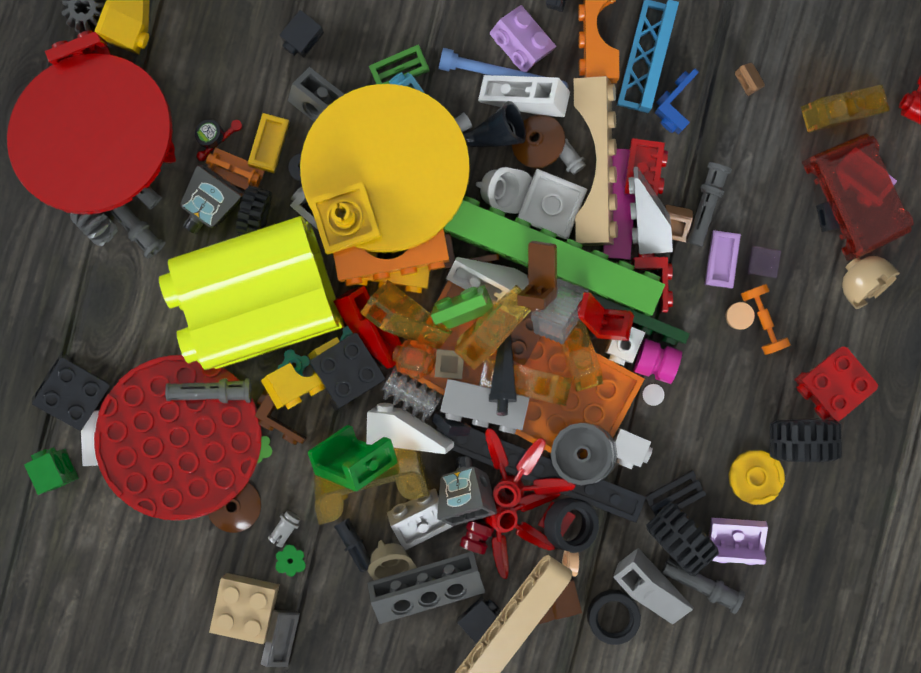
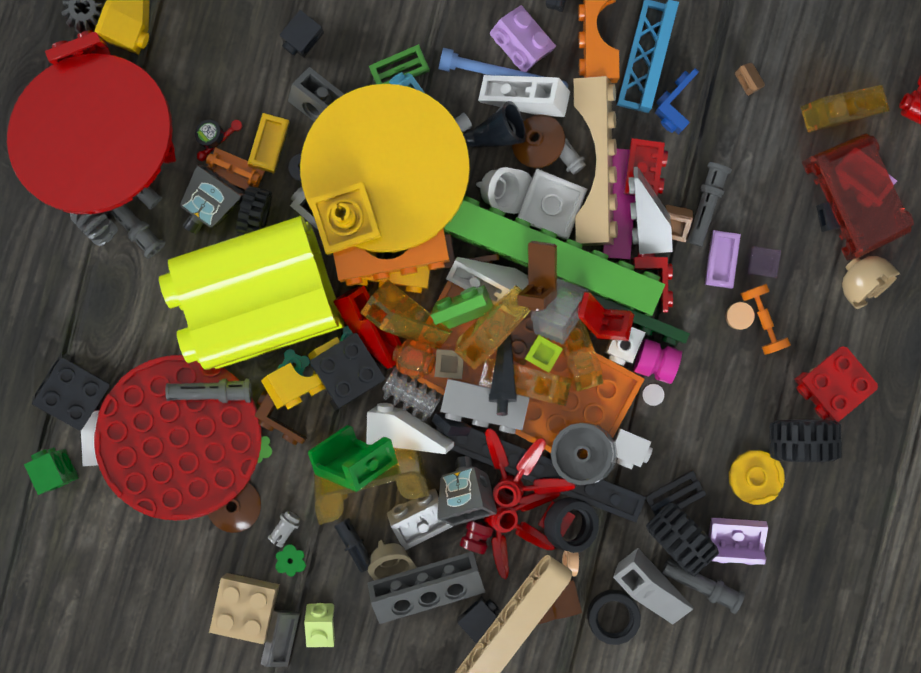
none -> yellowish green bracket [304,603,335,647]
none -> lime tile [525,335,563,373]

